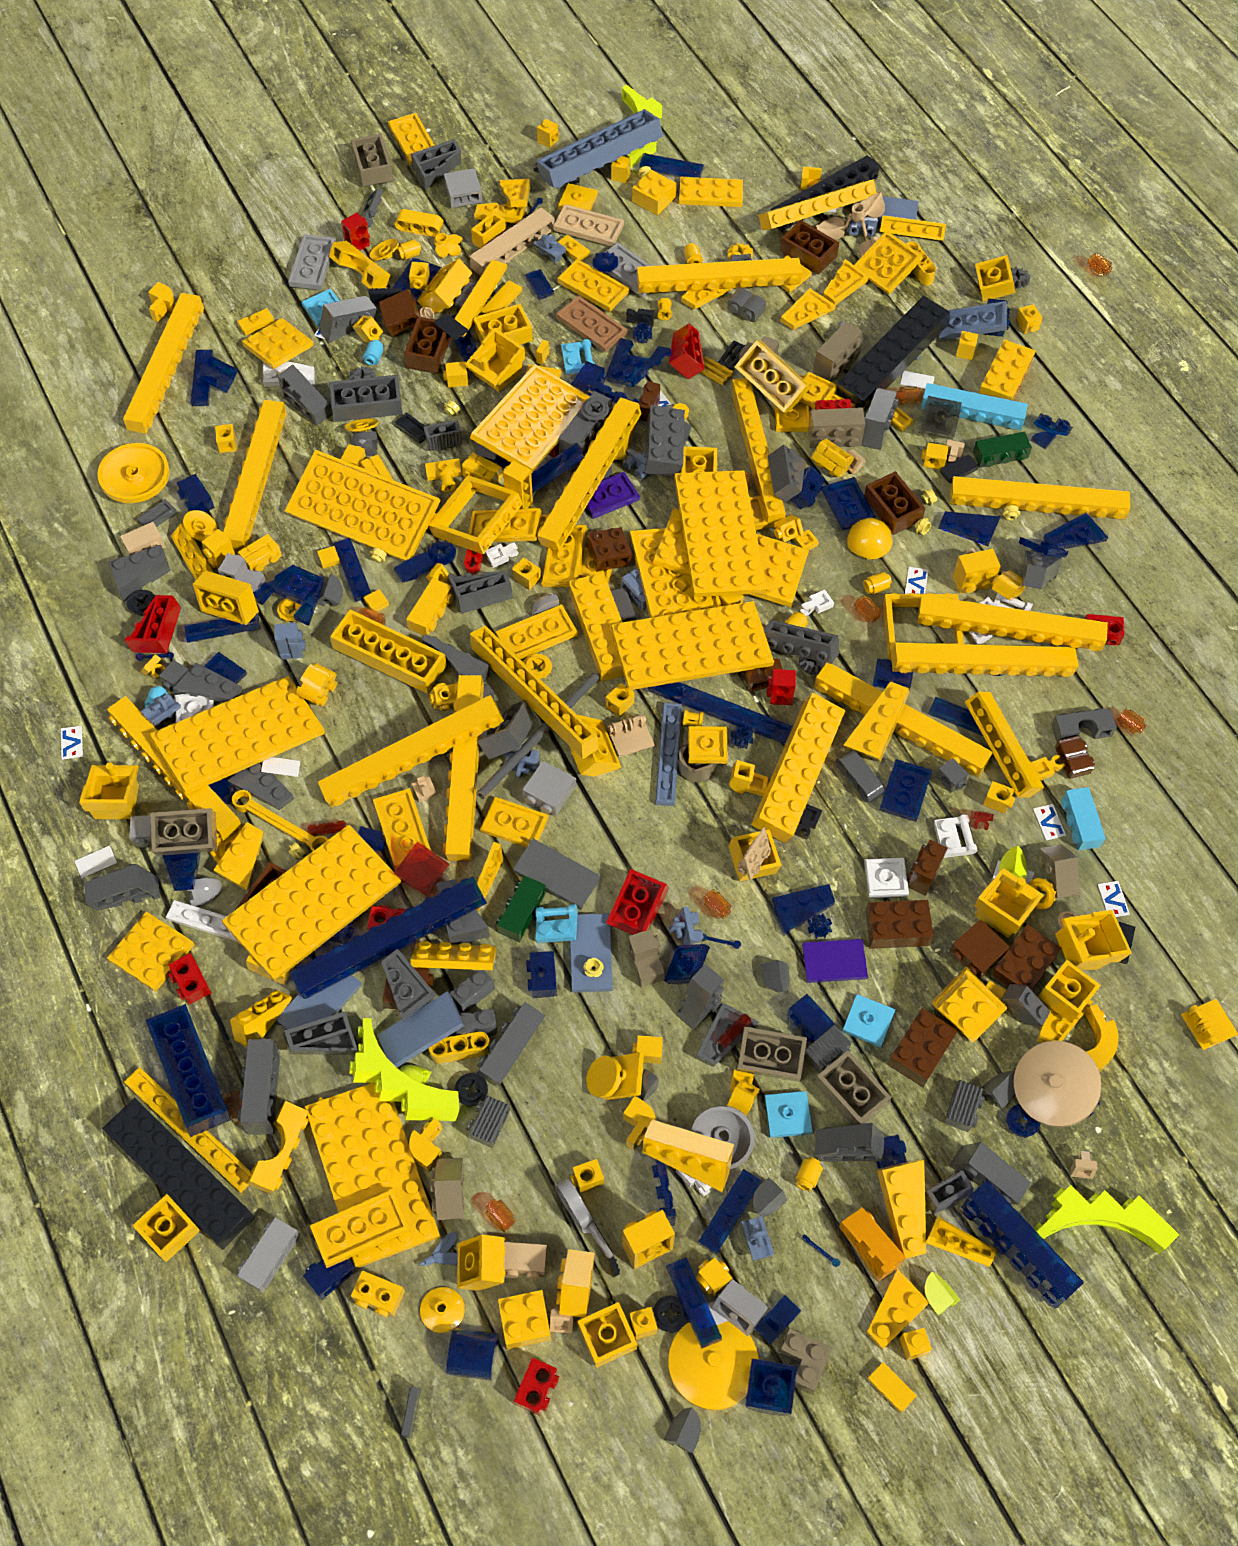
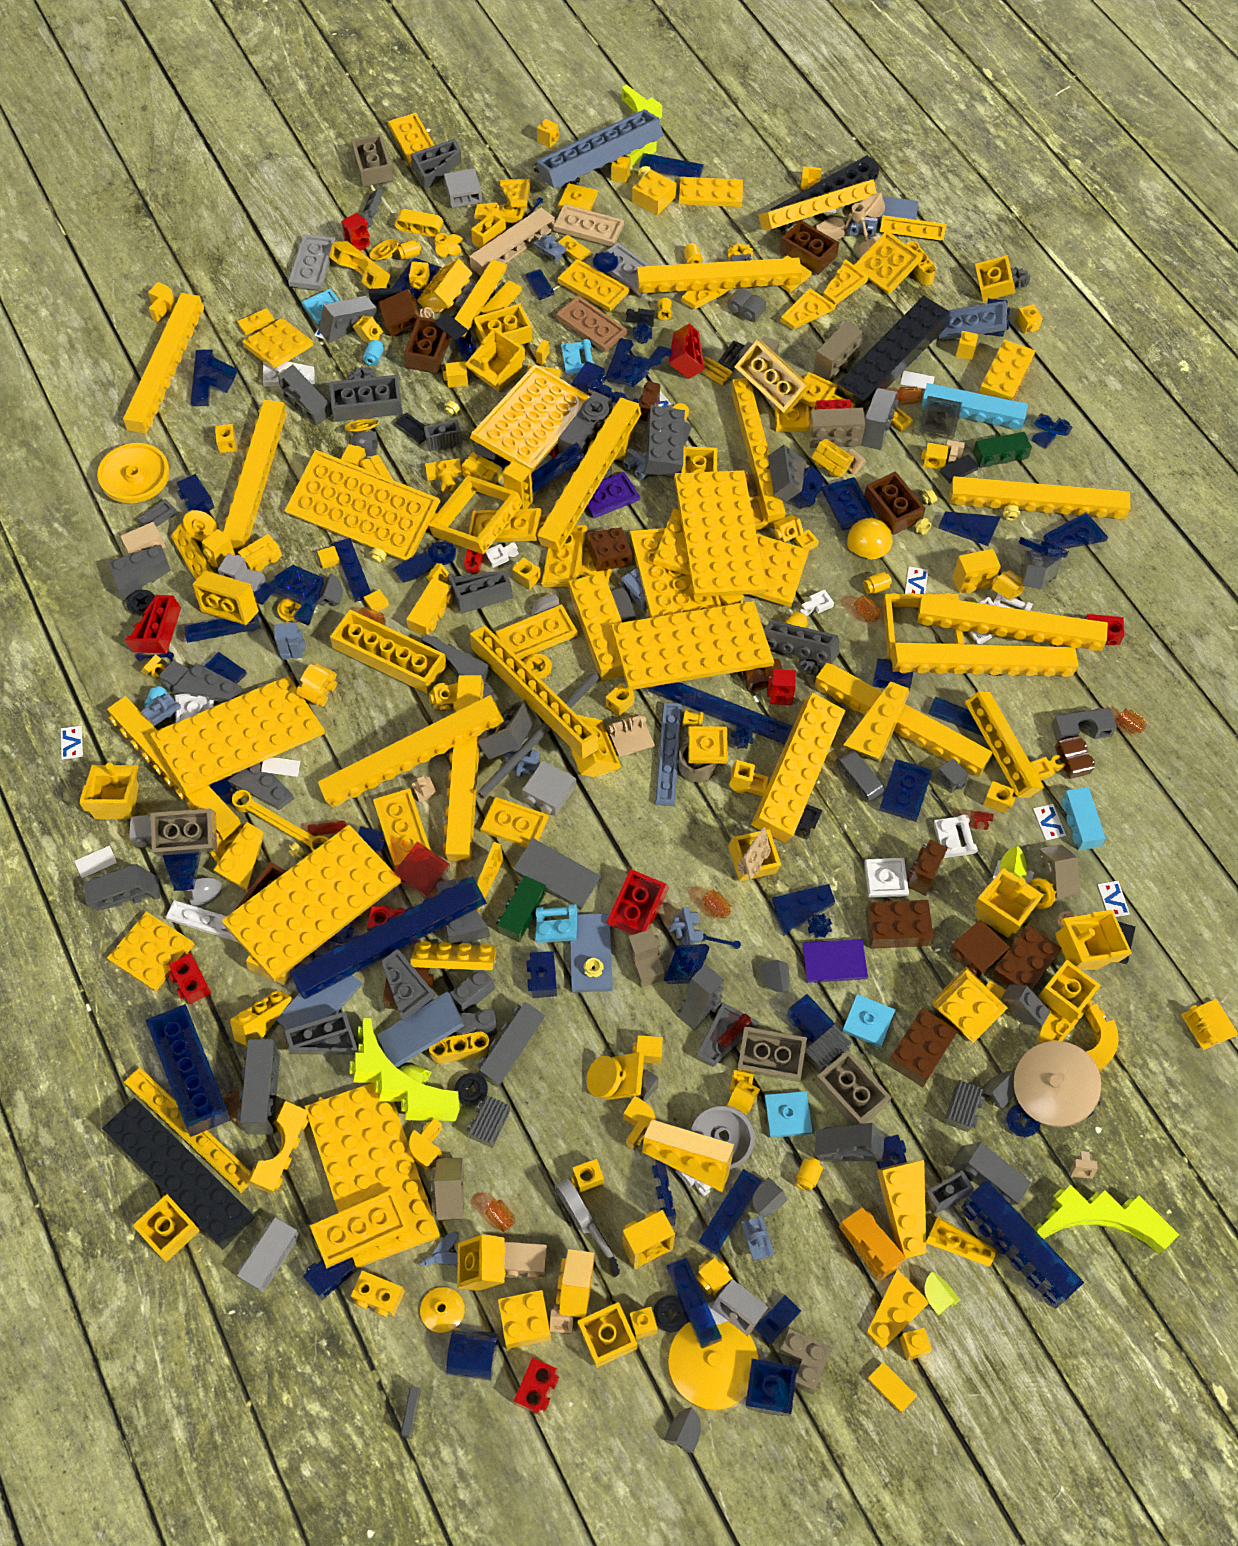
clear blue hinge [801,1234,840,1267] -> none
clear orange brick [1087,253,1112,276] -> none

